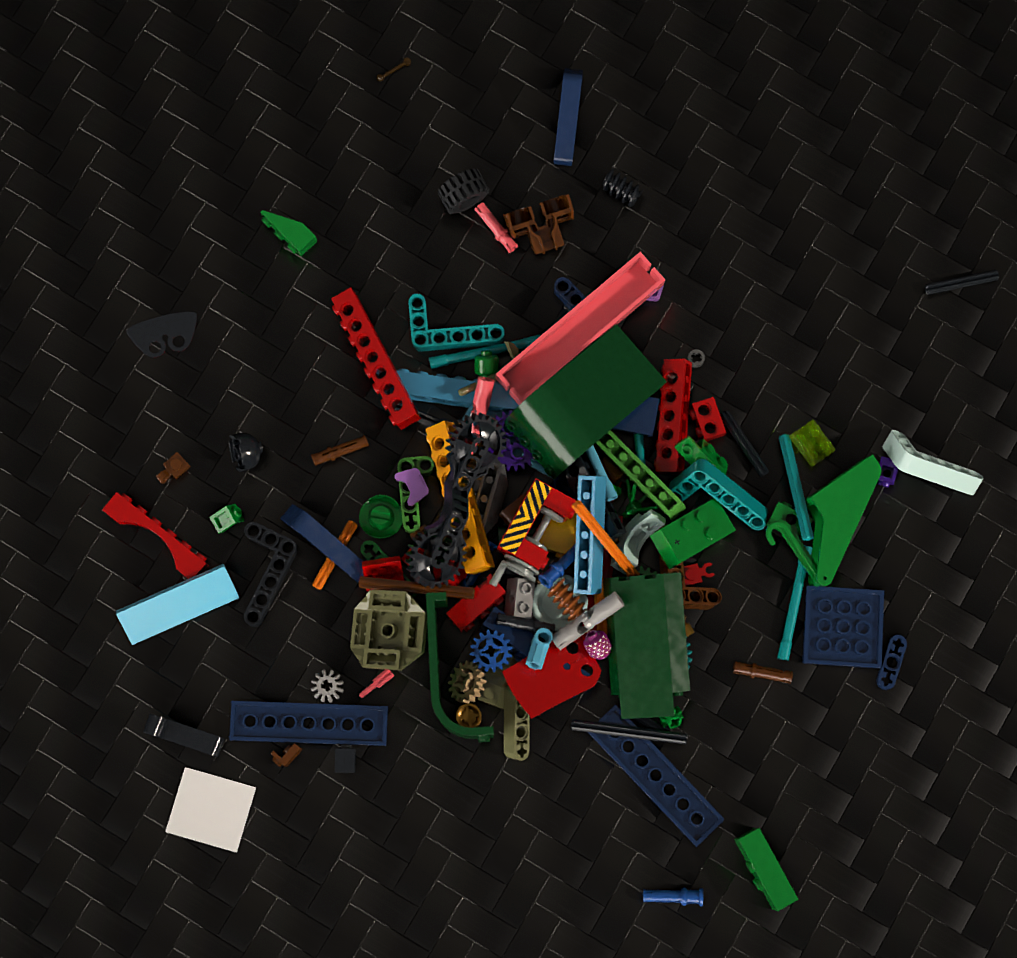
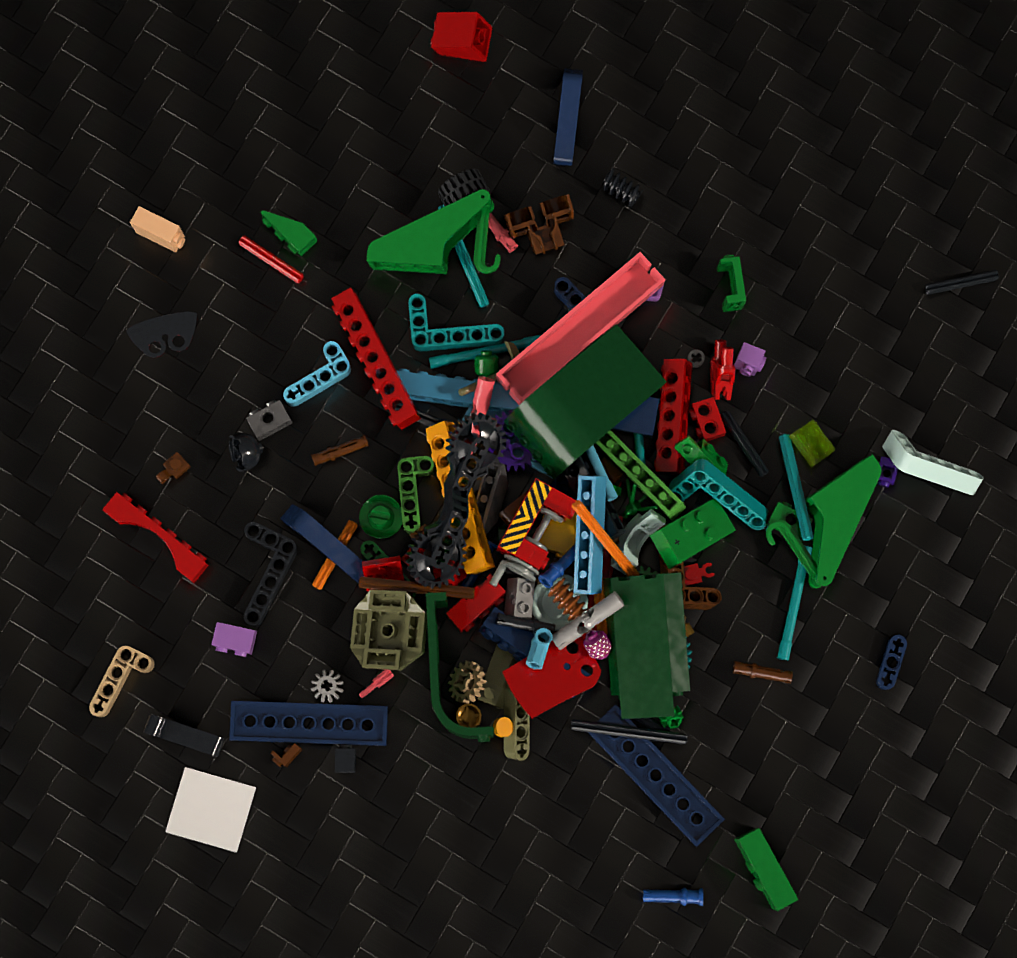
medium azure tile [116,564,239,645] -> none
green bracket [209,504,244,534] -> none
dark brown hinge [377,58,411,81] -> none
medium lavender piece [395,468,429,506] -> none
blue gear [470,630,512,672] -> none
dark blue plate [803,586,884,668] -> none
none -> tan beam [89,646,154,717]
none -> light nougat brick [130,206,185,253]
none -> medium lavender brick [211,622,257,657]
none -> red axle [238,236,304,283]
none -> flat silver brick [246,400,292,441]
none -> medium azure beam [283,341,351,407]
none -> green piece [366,189,501,274]
none -> red slope [431,12,492,62]
none -> teal axle [438,204,489,308]
none -> light orange tile [493,717,513,737]
none -> red connector [710,340,736,400]
none -> green panel [717,255,746,312]
none -> medium lavender brick [734,342,767,377]

